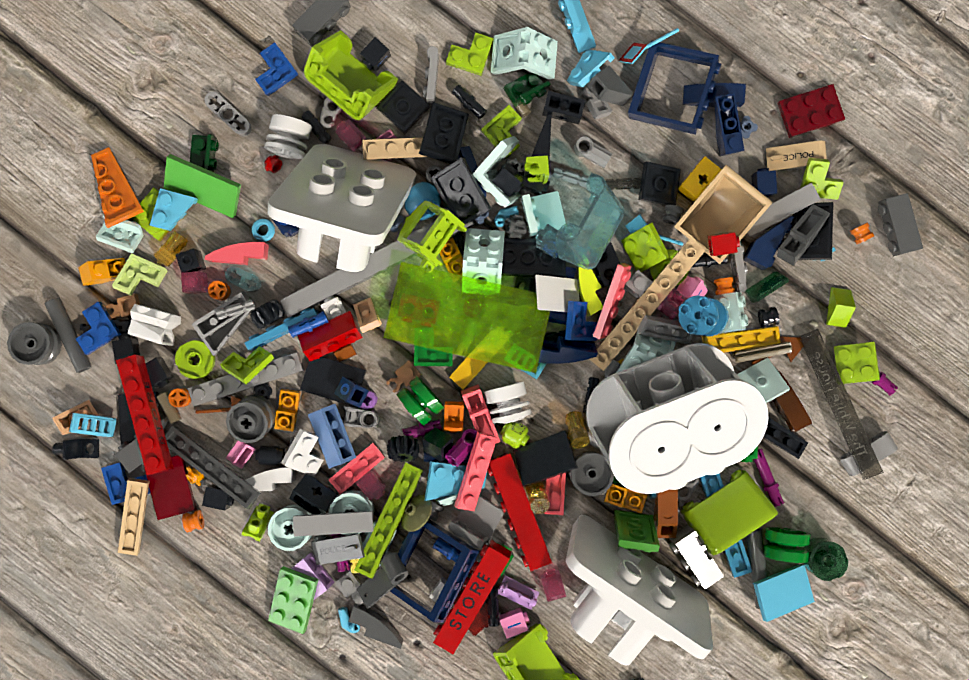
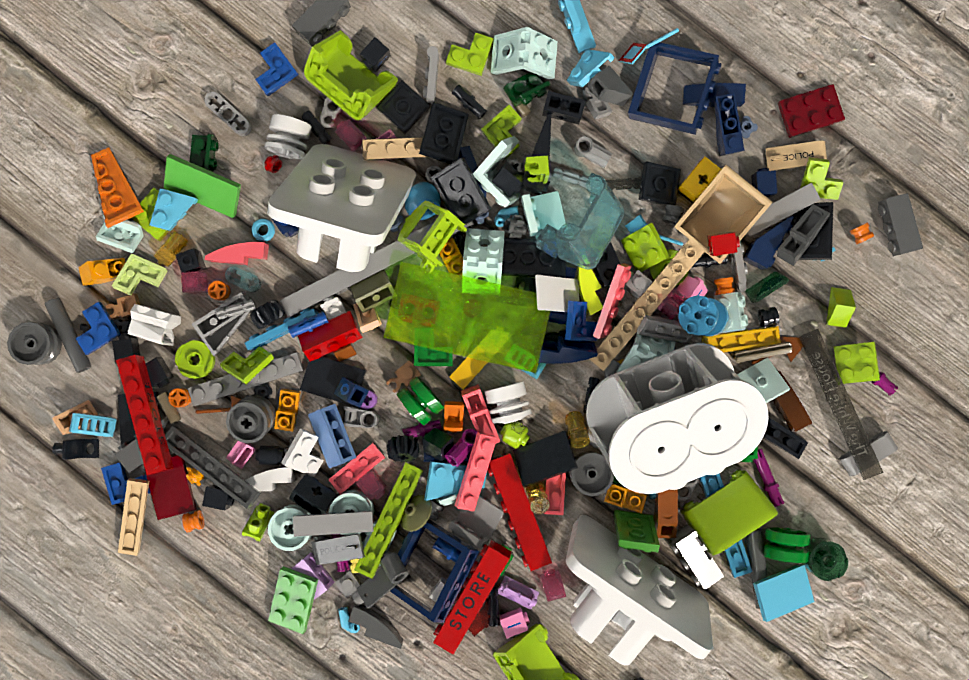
none -> olive brick [350,270,397,313]

